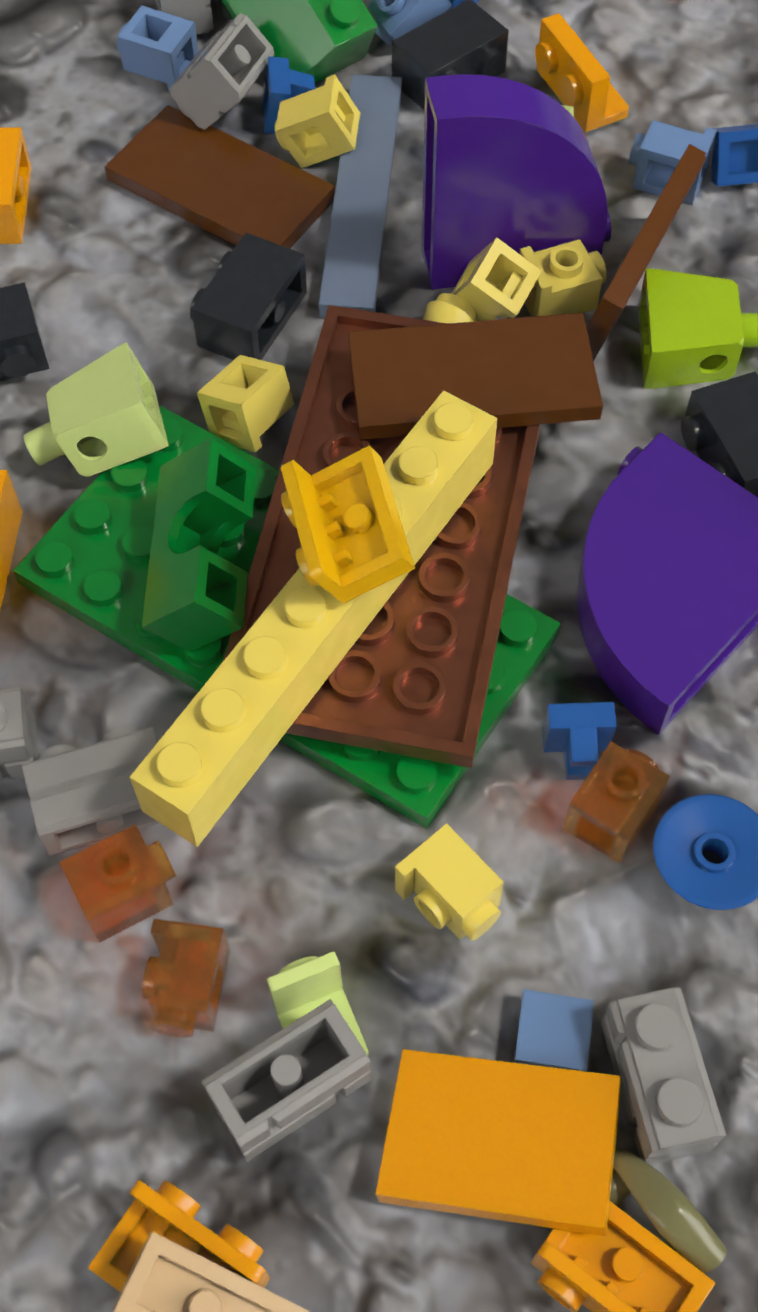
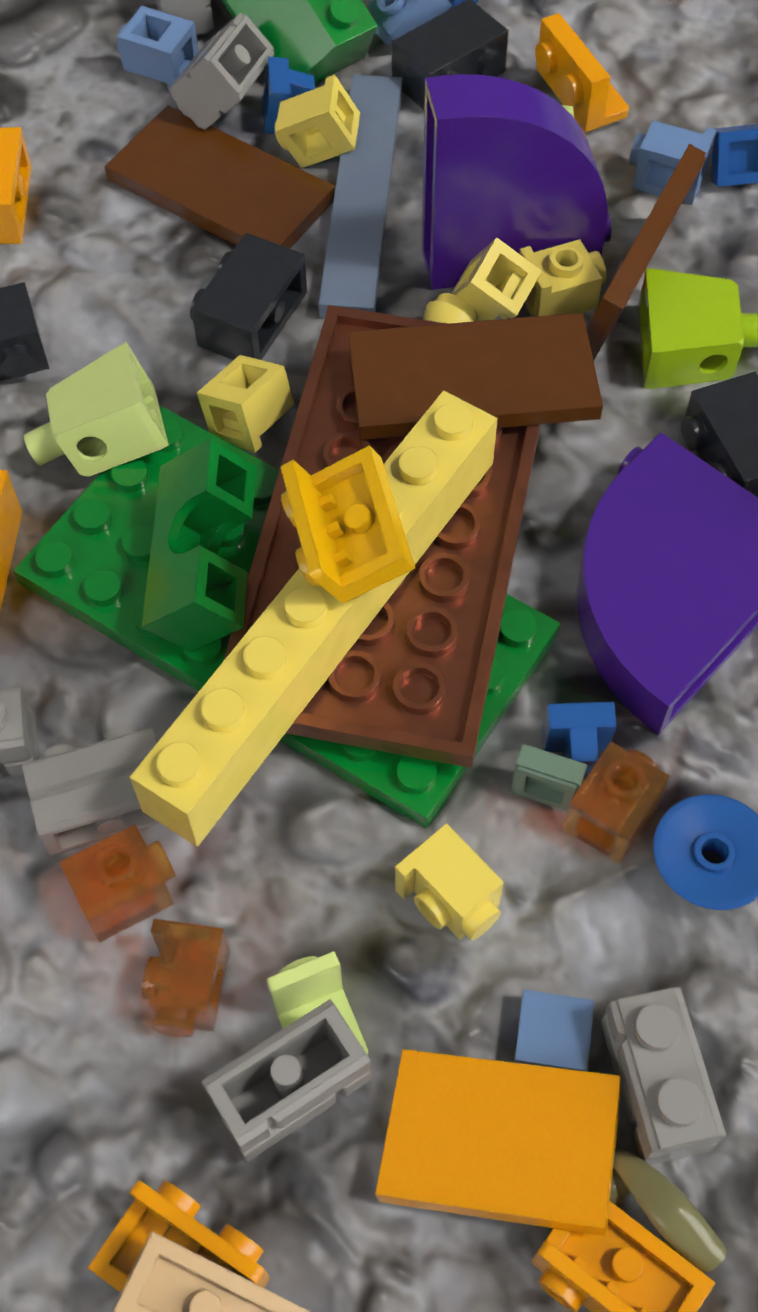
none -> sand green tile [511,744,587,812]

